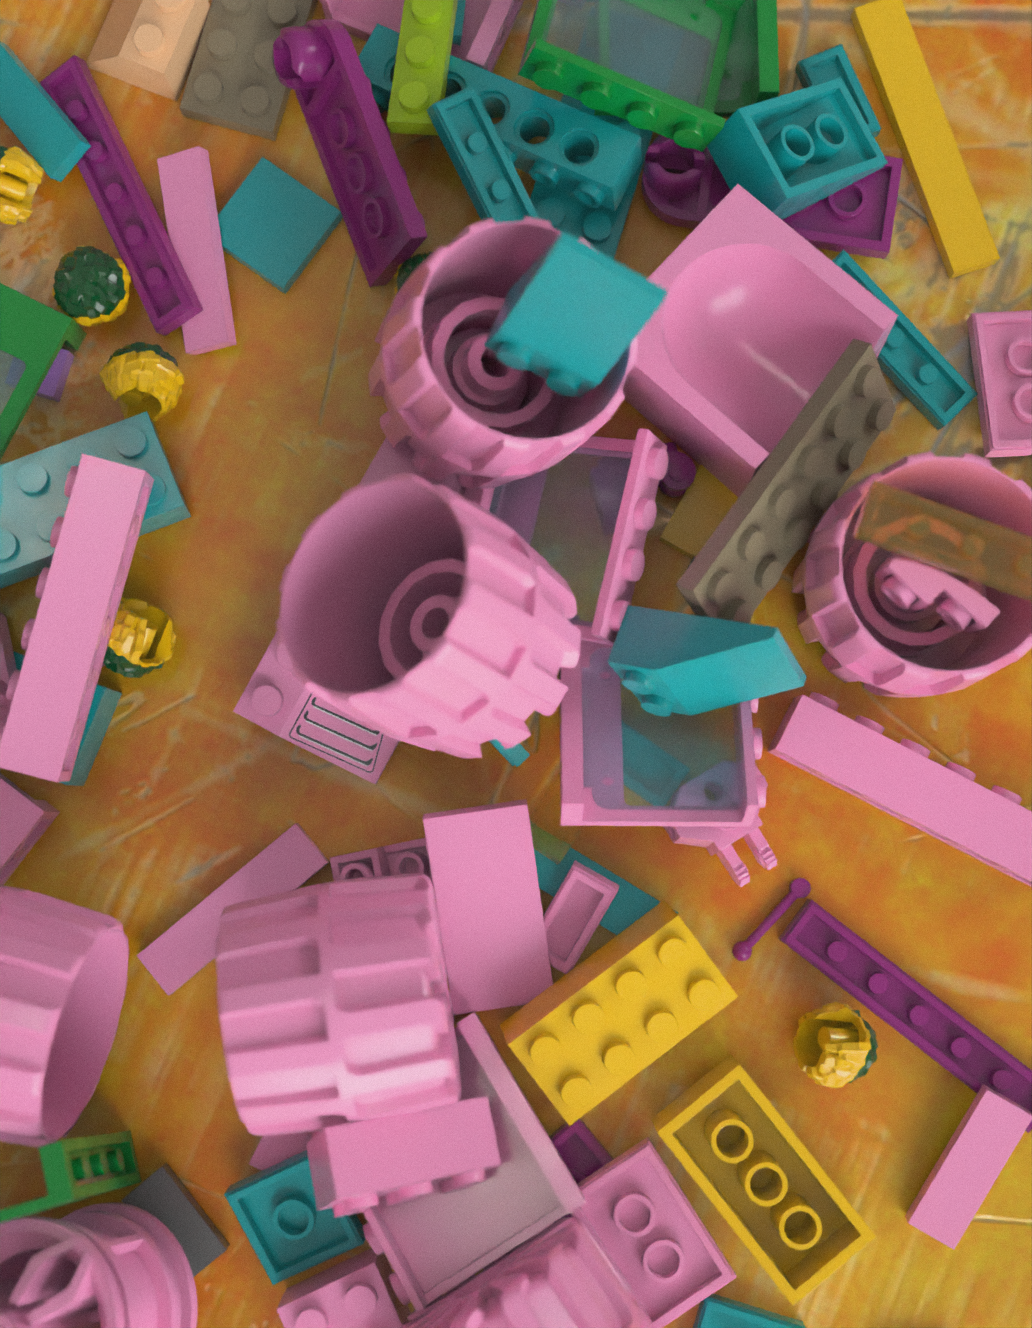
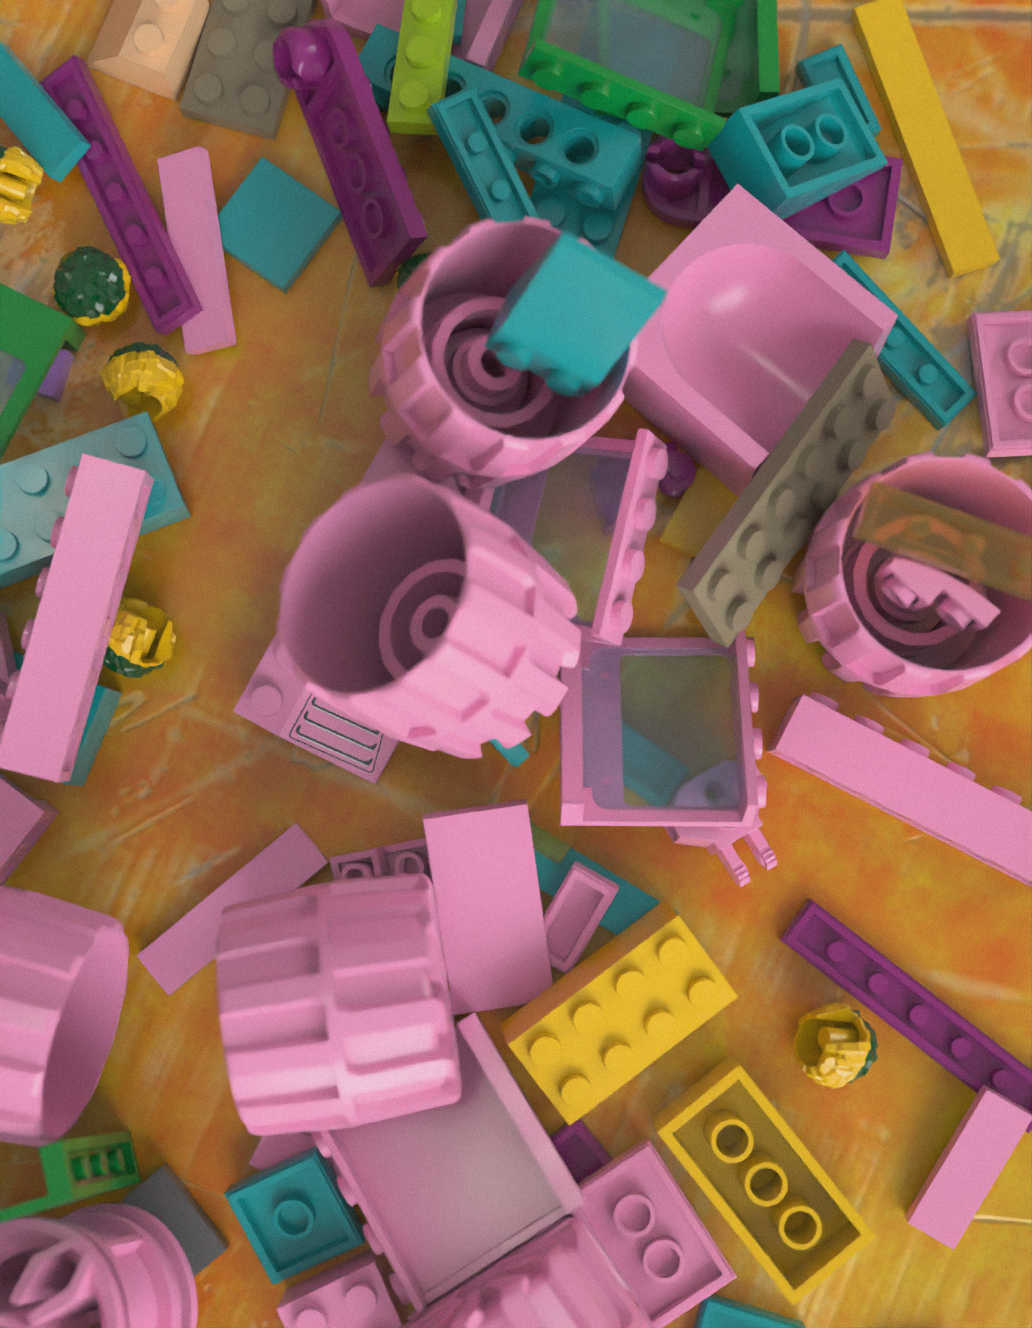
bright pink brick [306,1096,501,1218] -> none
teal slope [607,605,807,717] -> none
magenta hinge [732,878,811,962] -> none

